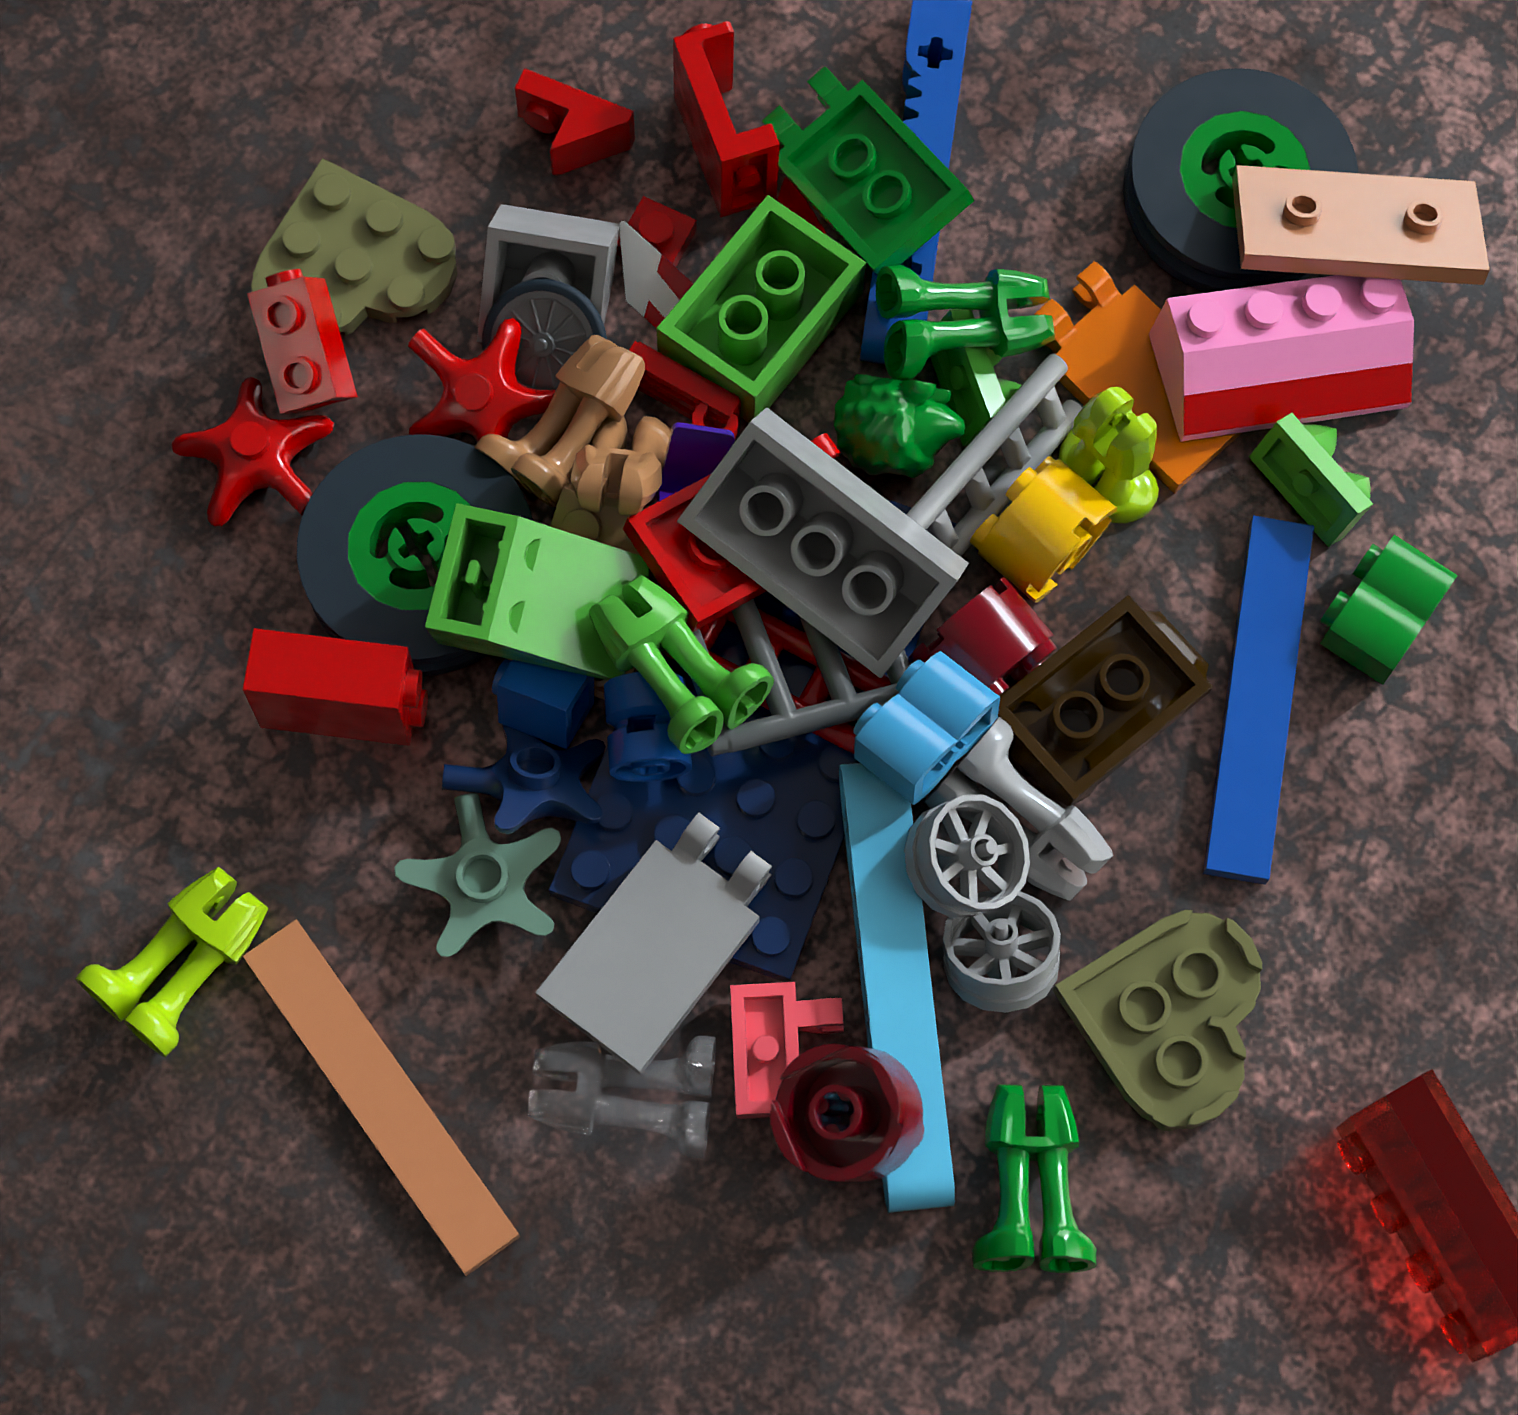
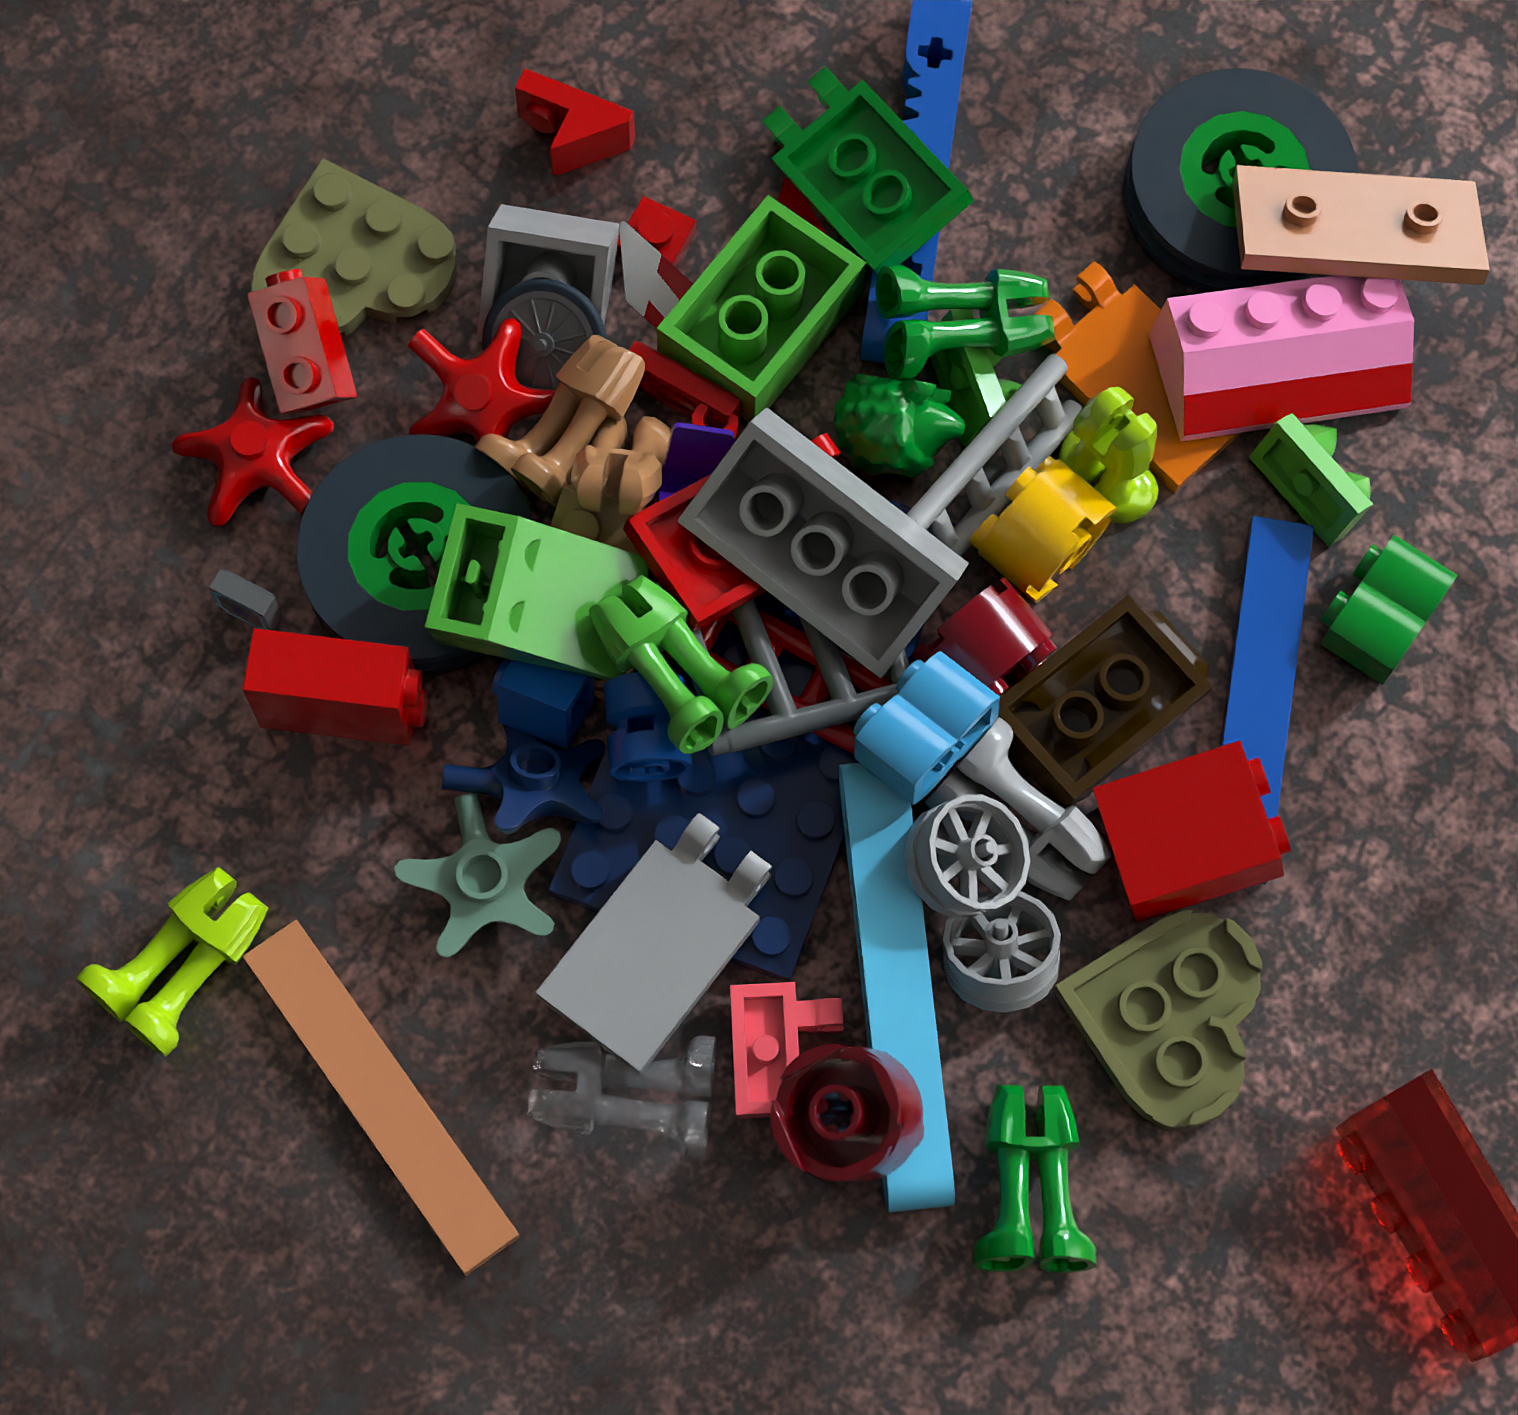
red panel [673,21,780,218] -> none
none -> dark grey tile [209,569,283,631]
none -> red brick [1092,740,1291,923]

